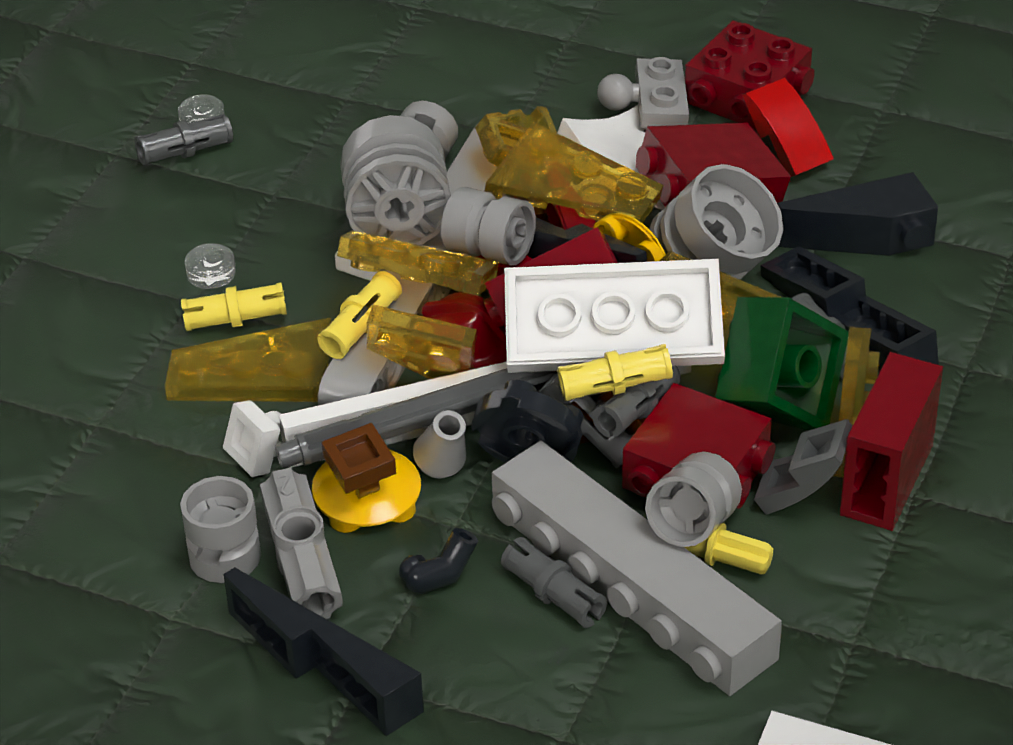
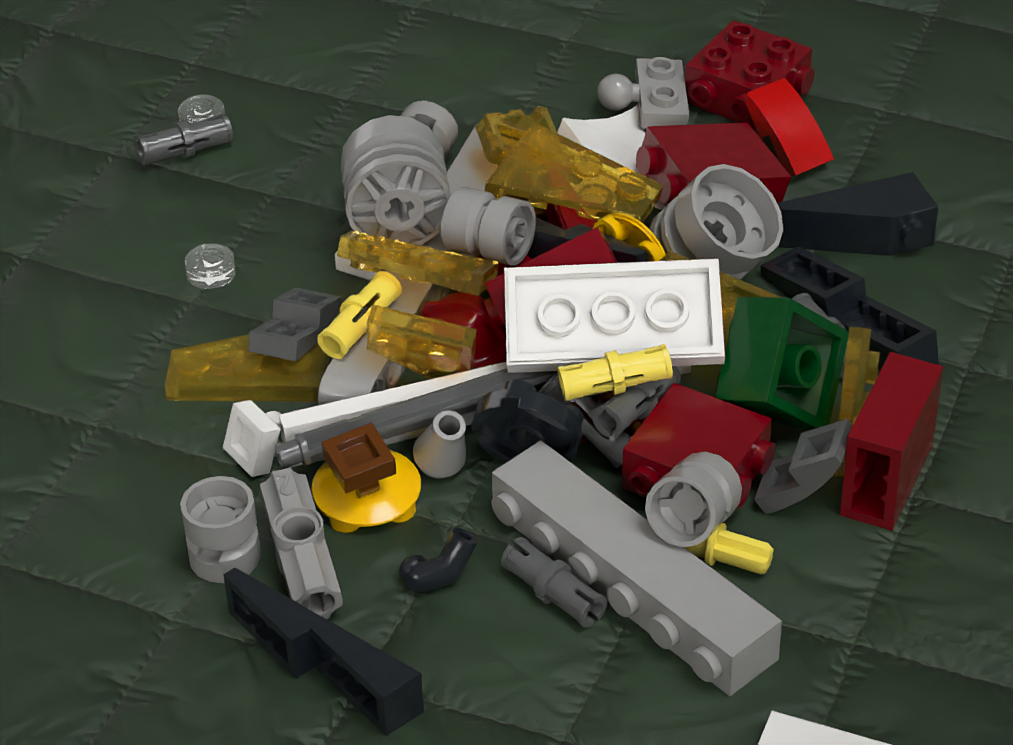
light yellow pin [181,282,287,331] -> none
none -> dark grey slope [248,287,342,361]

